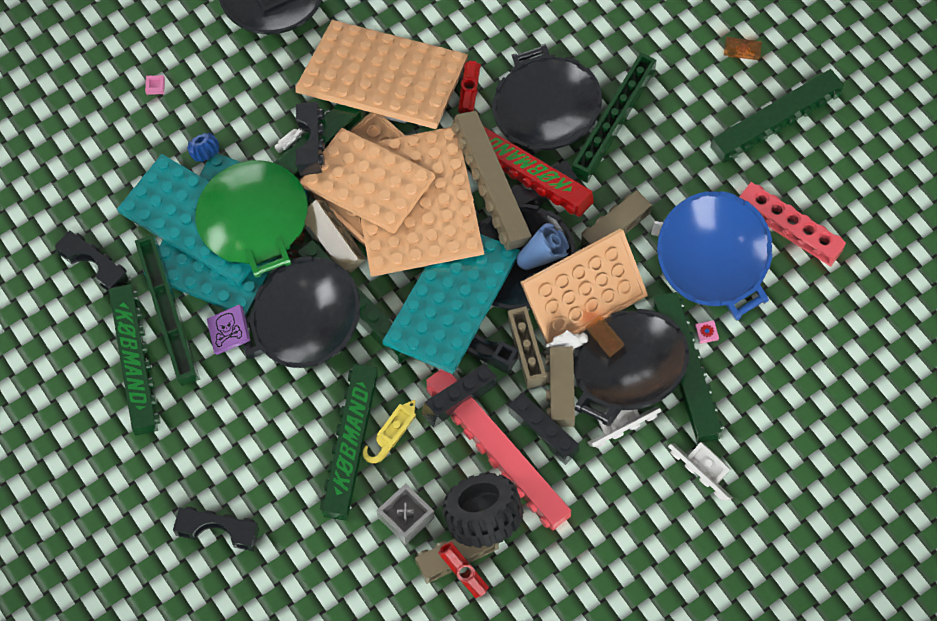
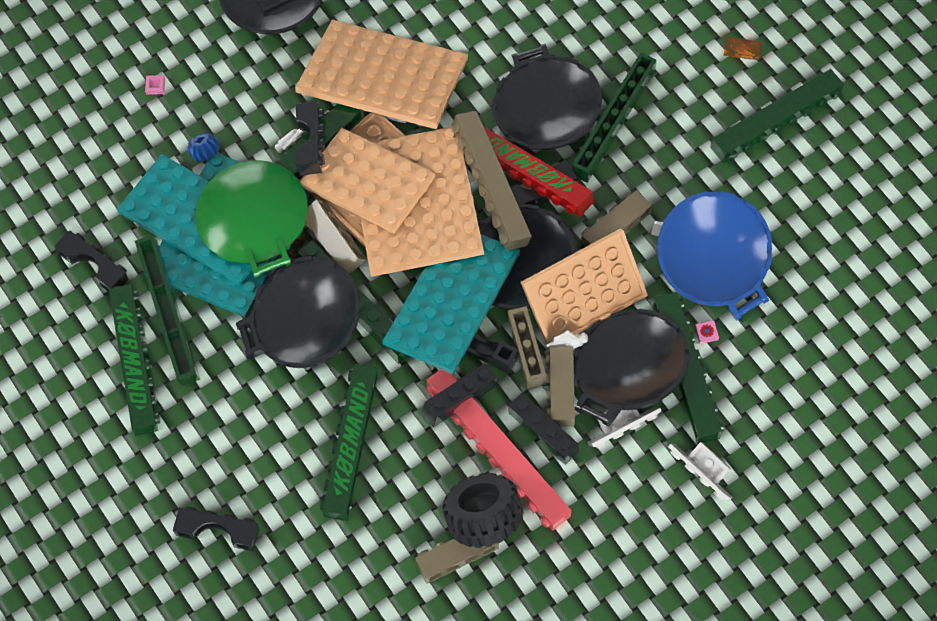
medium lavender tile [207,305,251,355] -> none
light yellow plate [362,400,416,463] -> none
light grey brick [377,484,434,545] -> none
red piece [438,542,489,598] -> none
red piece [458,60,481,114] -> none
medium blue cone [516,223,569,270] -> none
clear orange plate [585,315,625,357] -> none
coral brick [740,182,846,267] -> none

